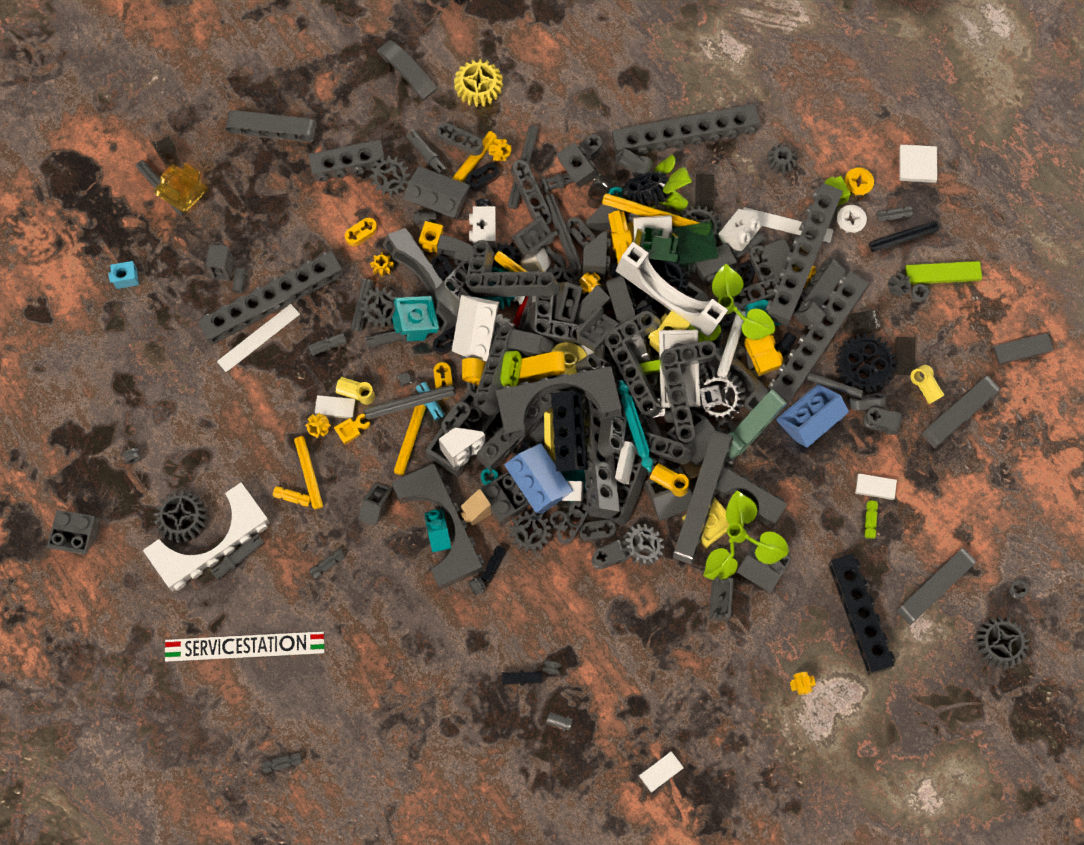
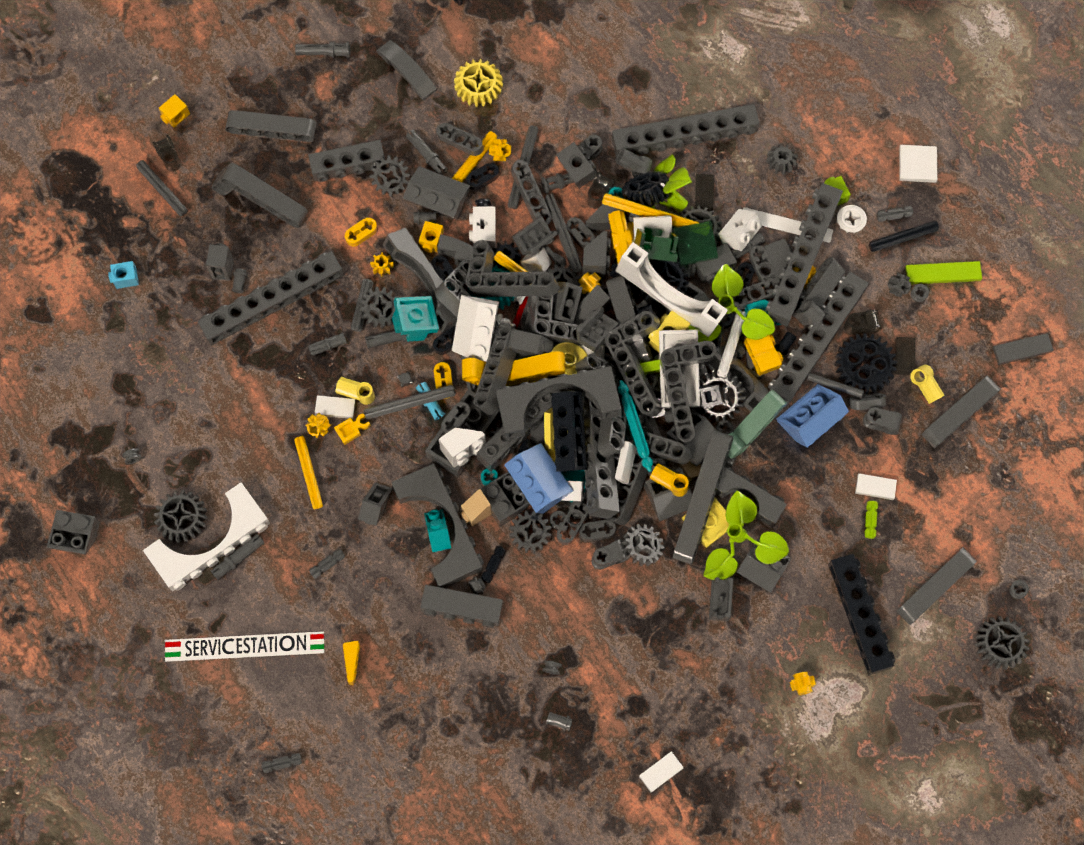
clear yellow panel [154,163,207,214] -> none
white sticker [217,304,300,372] -> none
yellow axle [273,486,311,507] -> none
yellow axle [394,404,426,475] -> none
lime beam [501,351,522,387] -> none
black pin [502,670,542,686] -> none
yellow gear [845,168,874,196] -> none
none -> yellow brick [159,94,190,128]
none -> dark grey beam [212,163,308,228]
none -> dark grey pin [295,41,351,58]
none -> yellow slope [343,641,360,686]
none -> dark grey brick [420,585,503,628]

